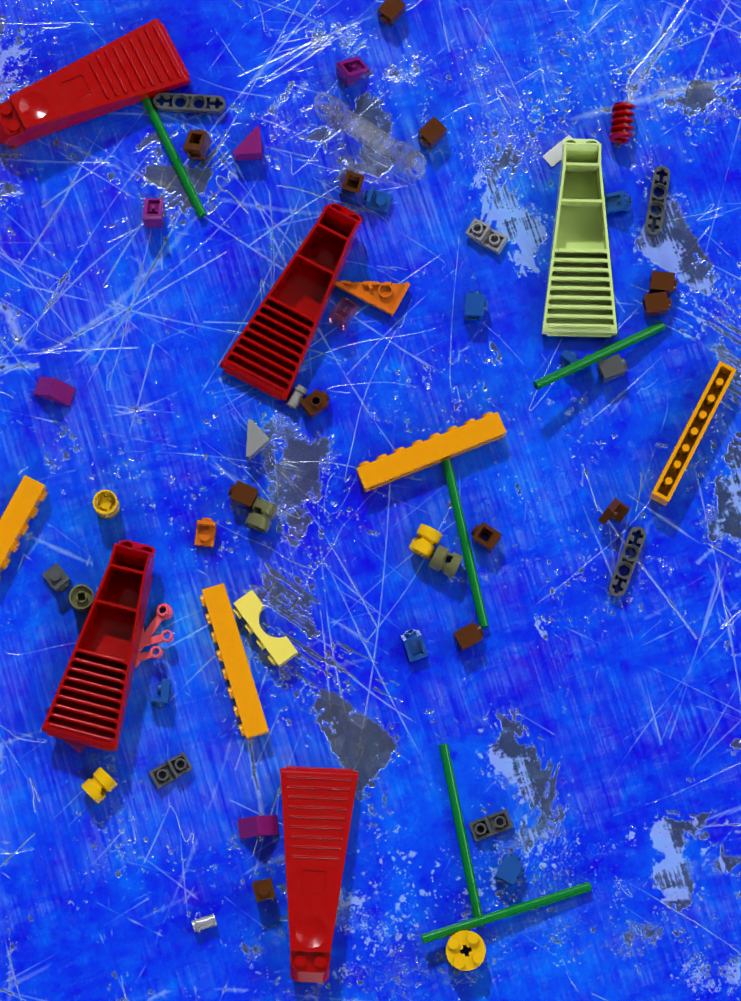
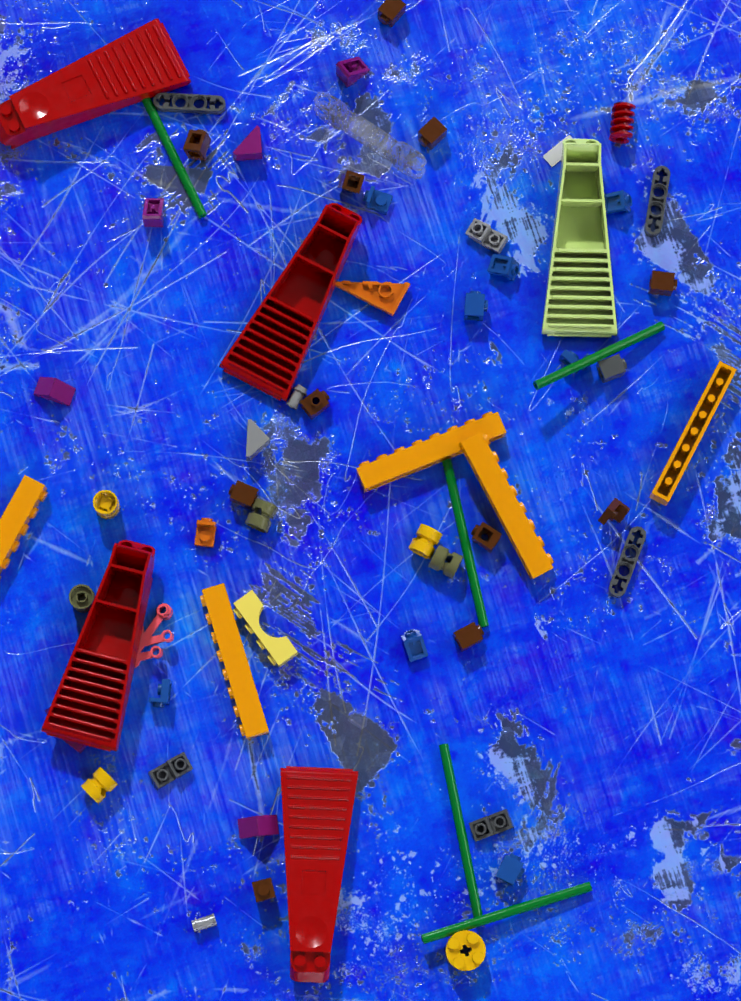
dark grey bracket [42,563,72,593] -> none
slope [329,297,360,331] -> none
reddish brown brick [642,291,672,317] -> none
none -> light orange brick [459,432,554,579]
none -> blue bracket [487,254,519,281]

